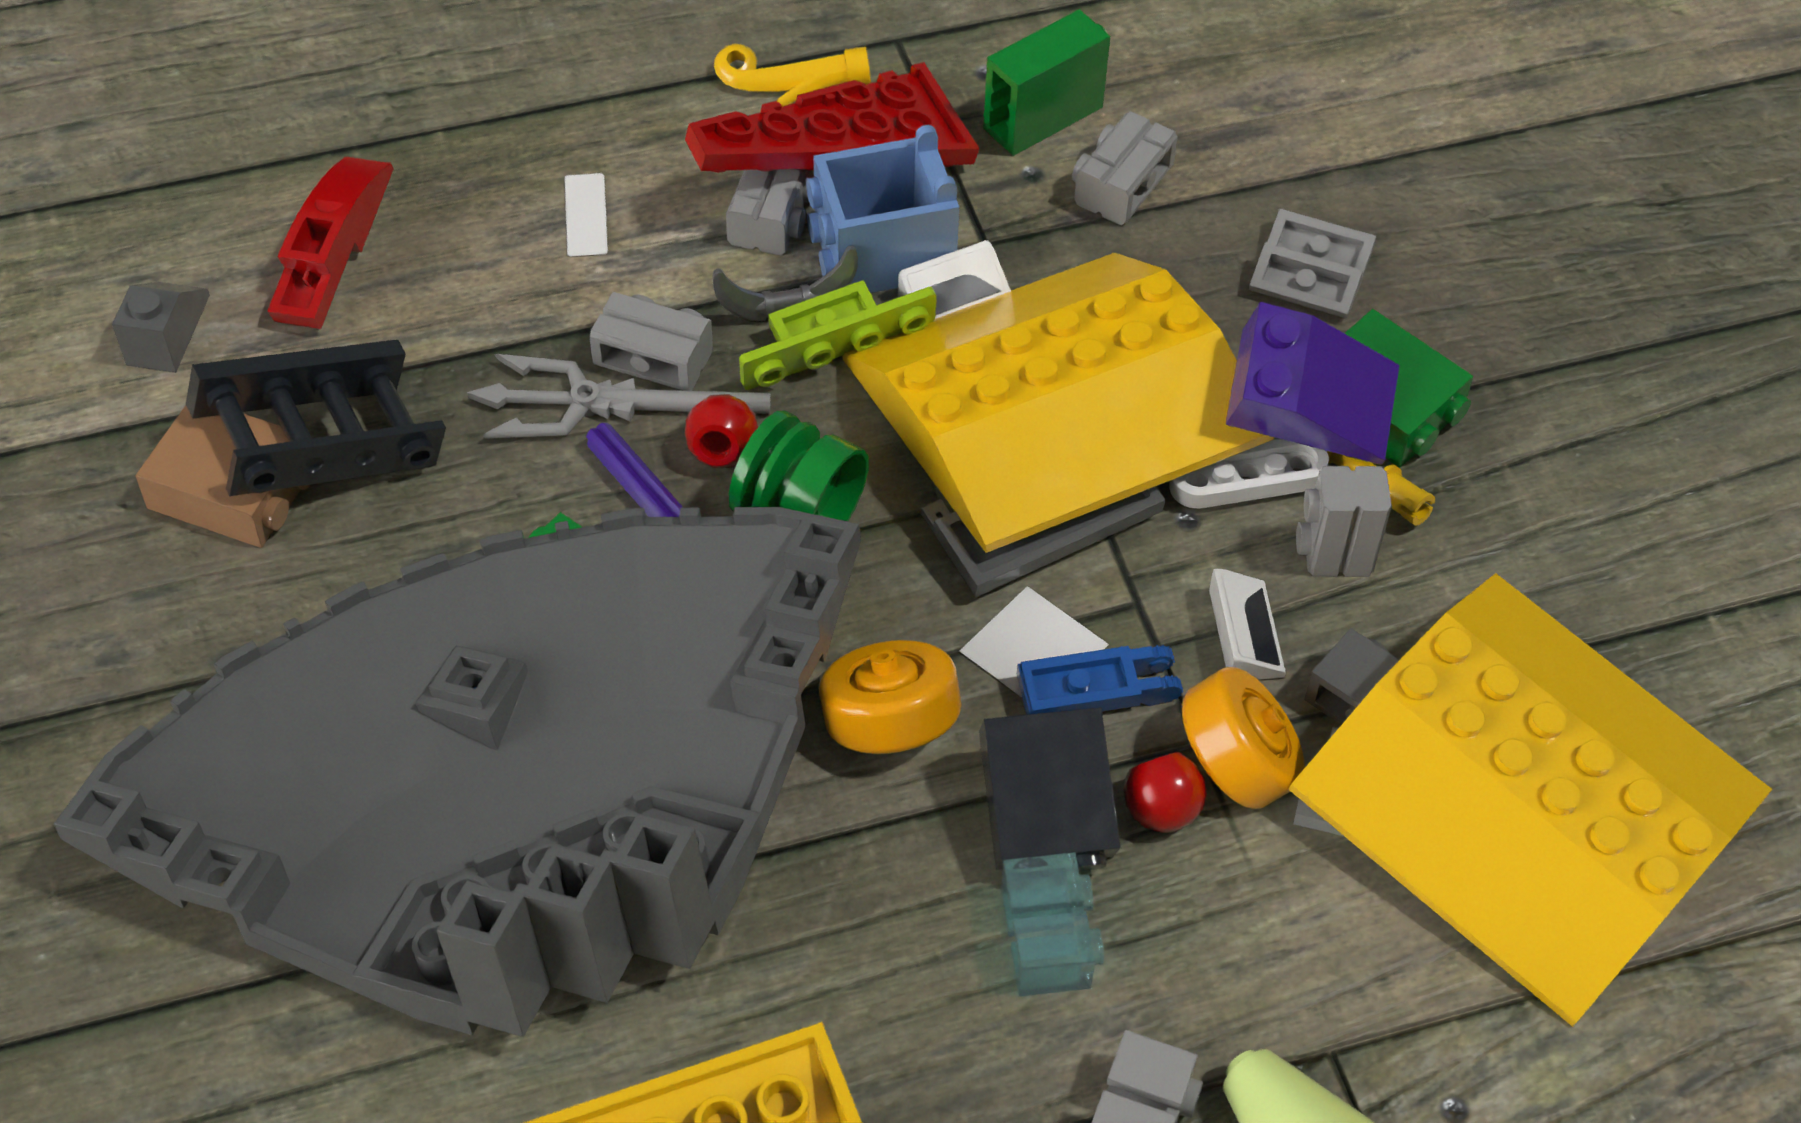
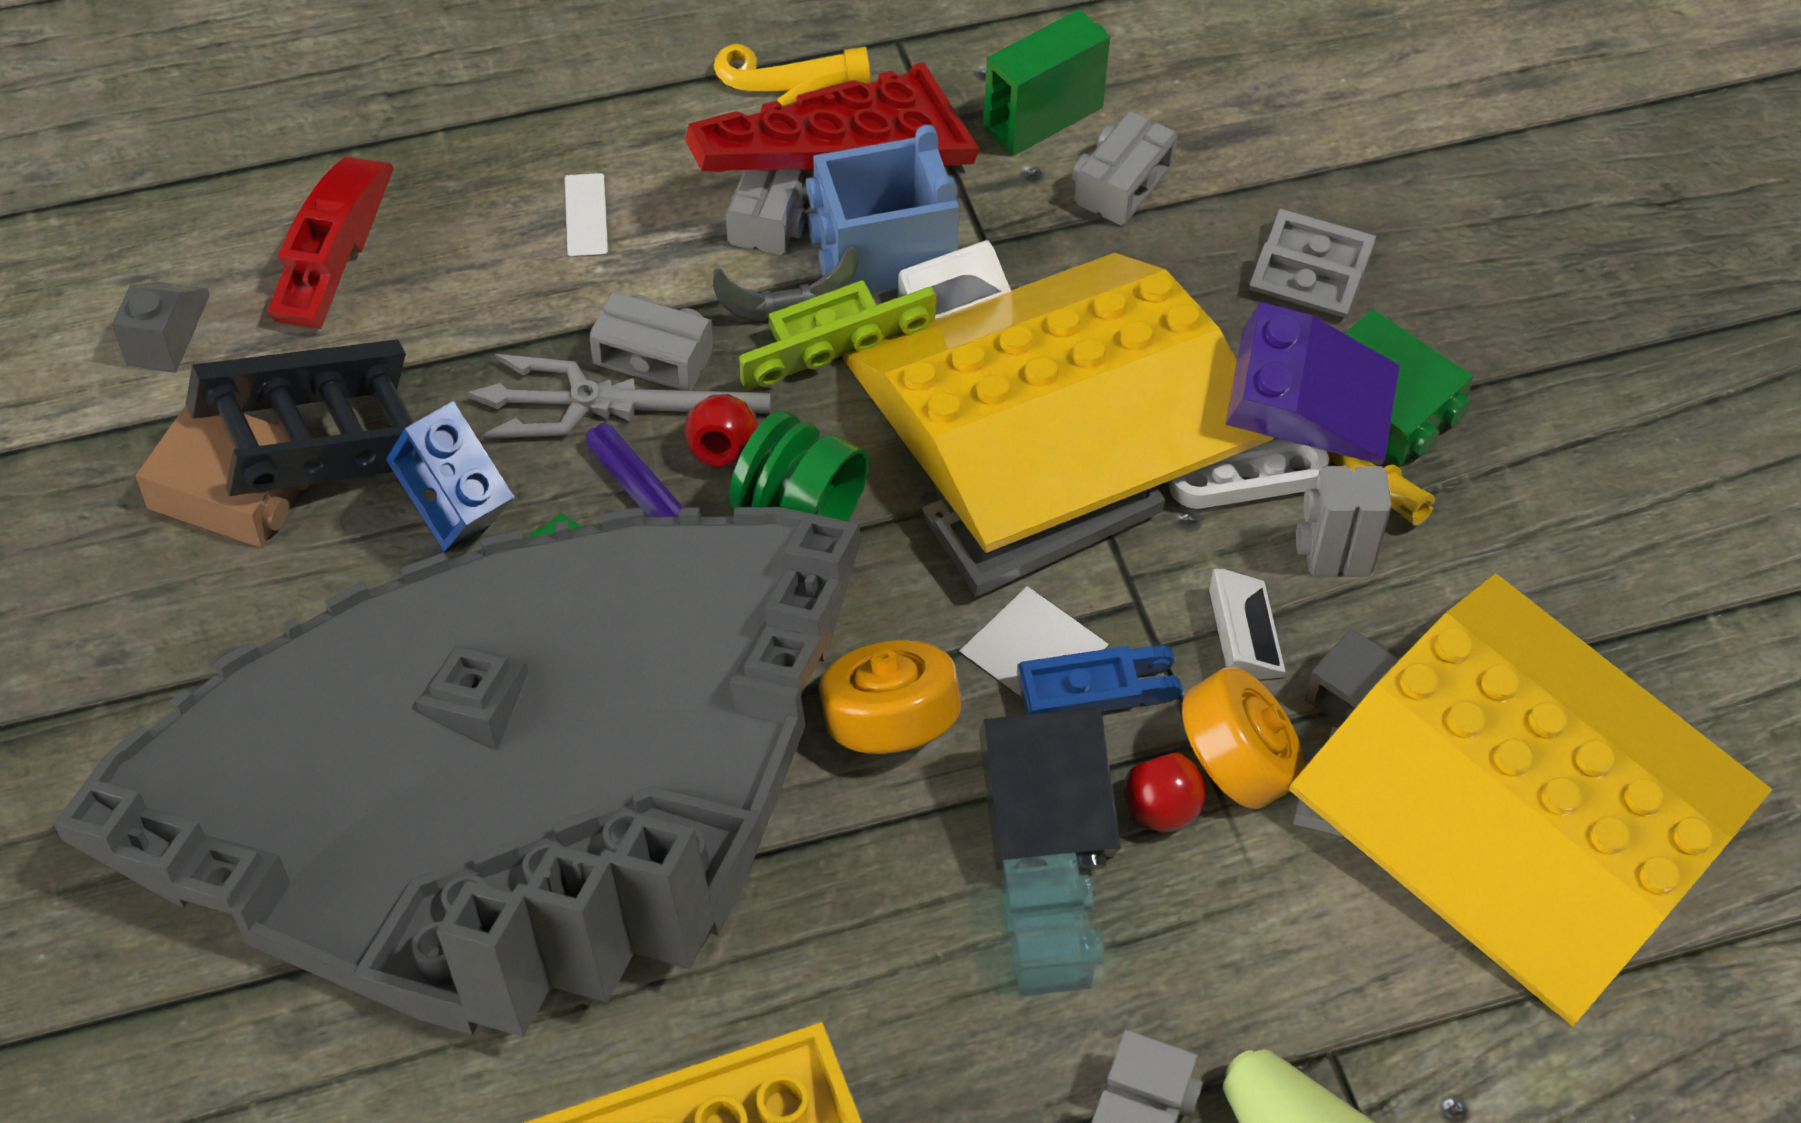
none -> window [386,401,514,552]

